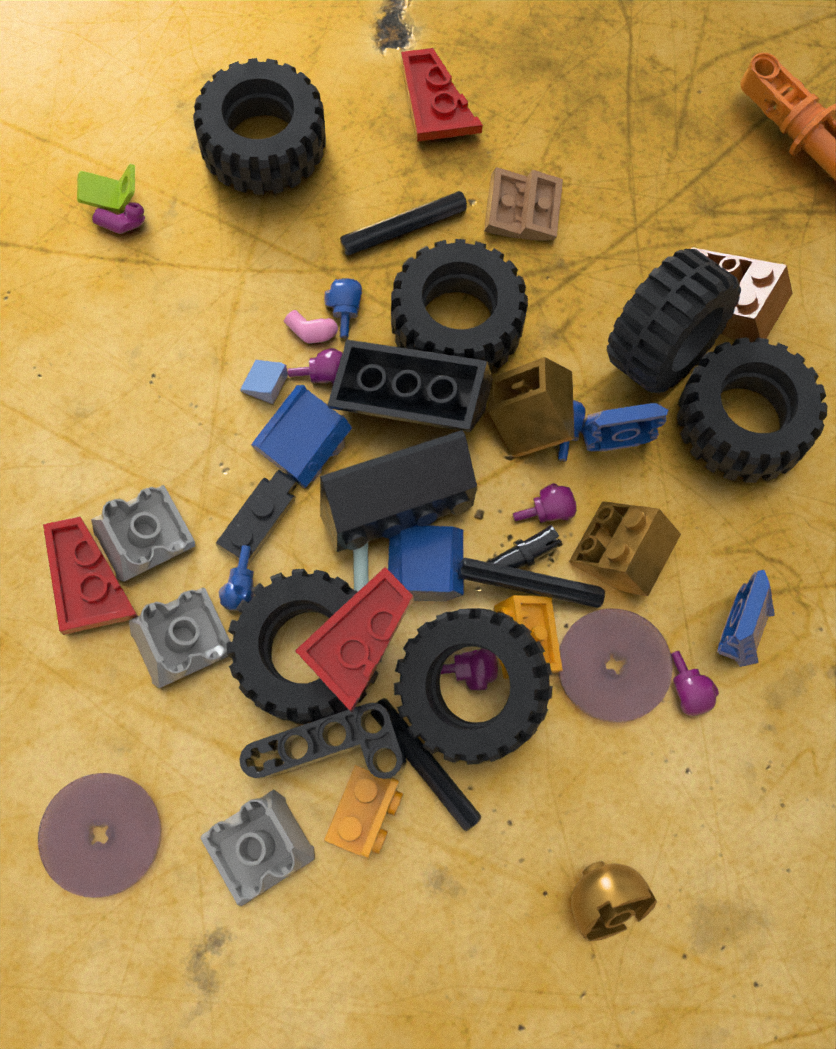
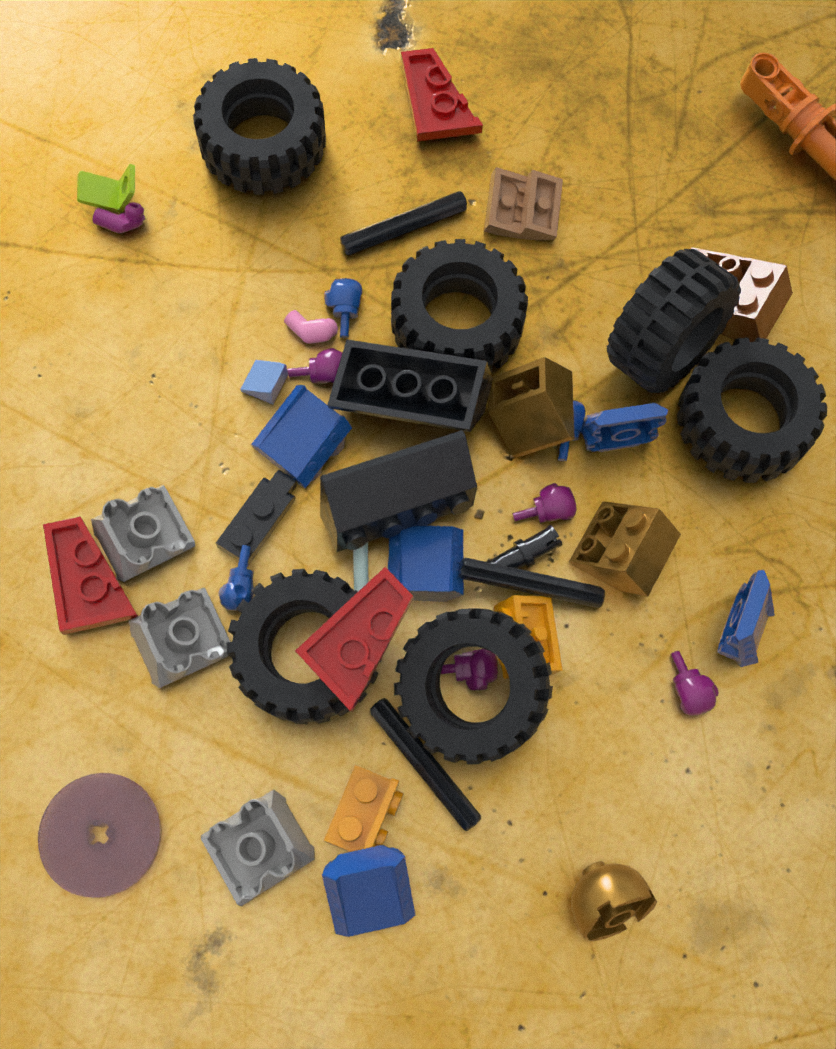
black beam [239,703,407,779] -> none
piece [558,608,673,723] -> none
none -> blue slope [322,845,416,937]

